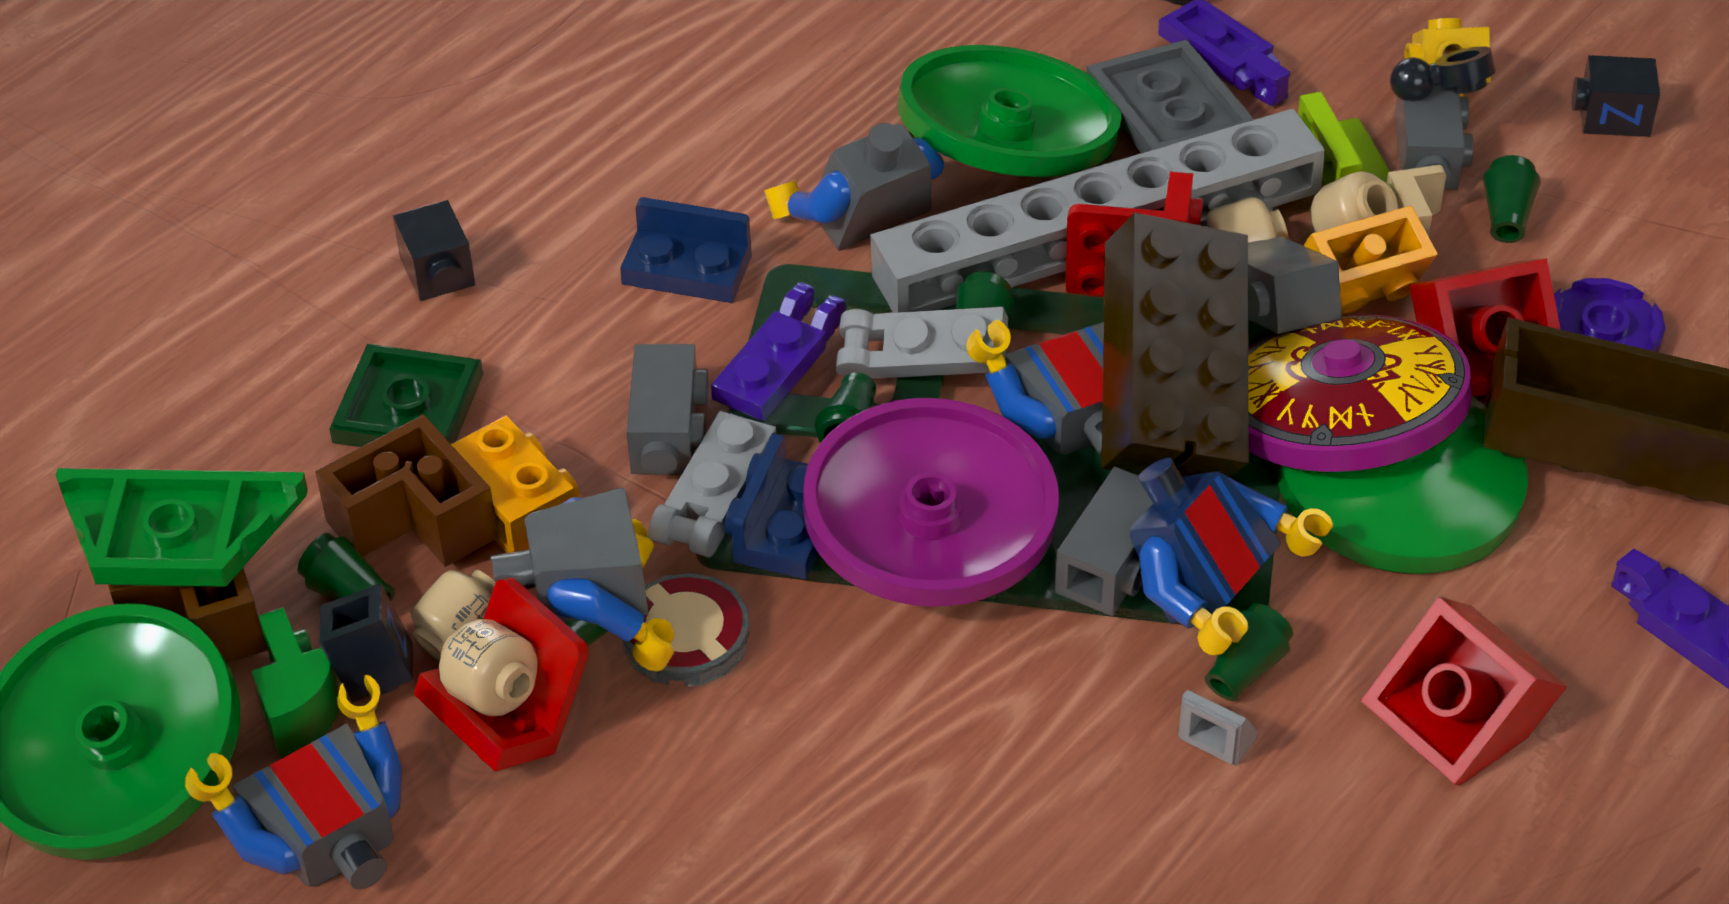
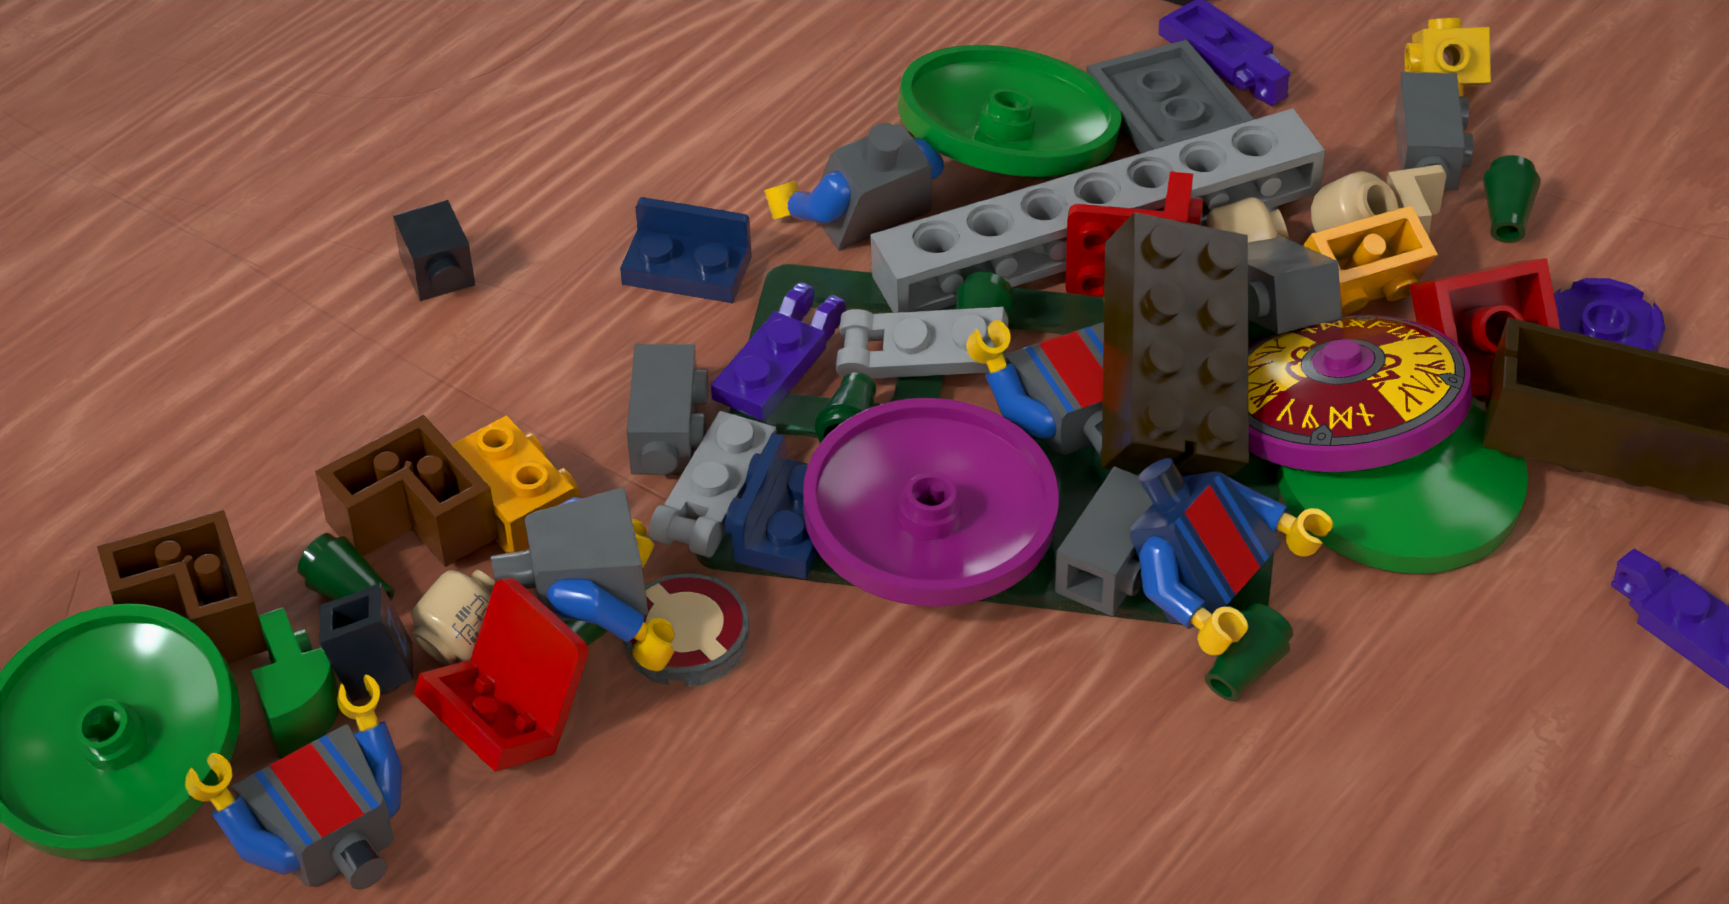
green wing [56,468,308,587] -> none
dark green tile [329,344,483,447] -> none
tan head [439,619,537,716] -> none
light grey slope [1178,690,1258,766] -> none
lime panel [1298,92,1390,187] -> none
red slope [1360,597,1567,786] -> none
black plate [1390,46,1496,101] -> none
black brick [1571,55,1660,137] -> none

